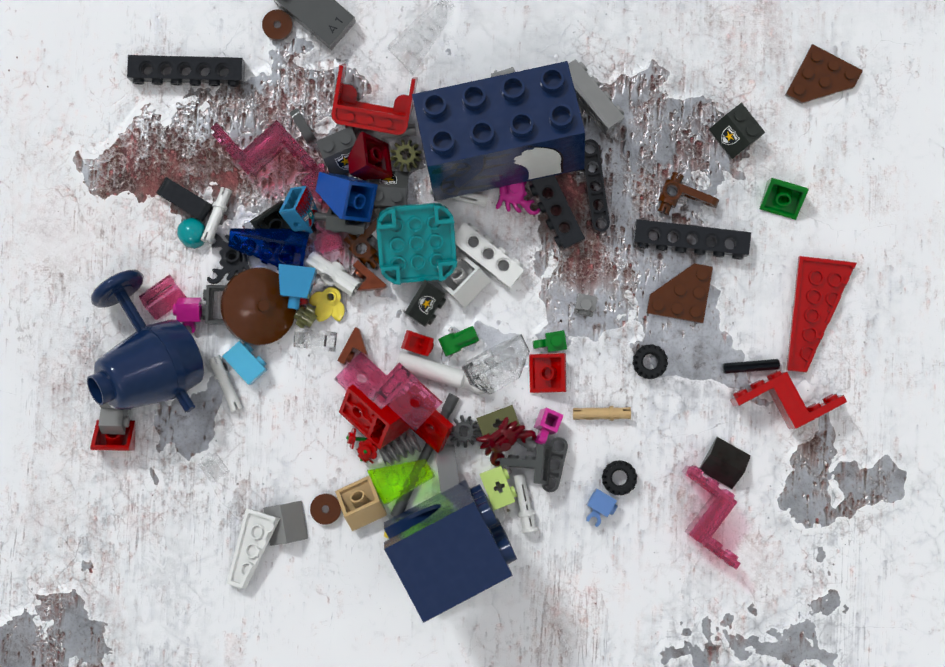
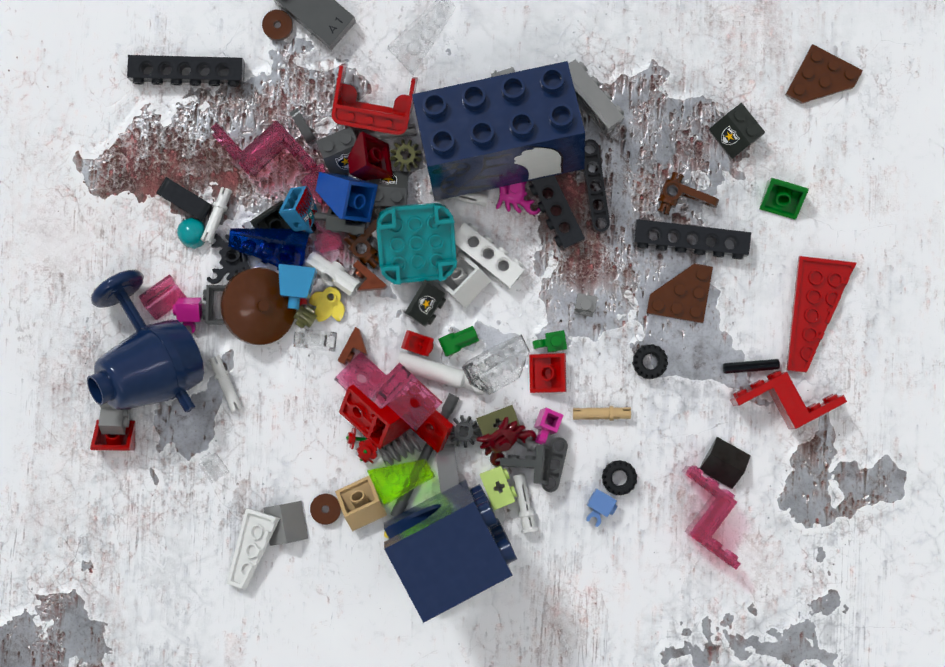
medium azure brick [222,341,268,385] -> none

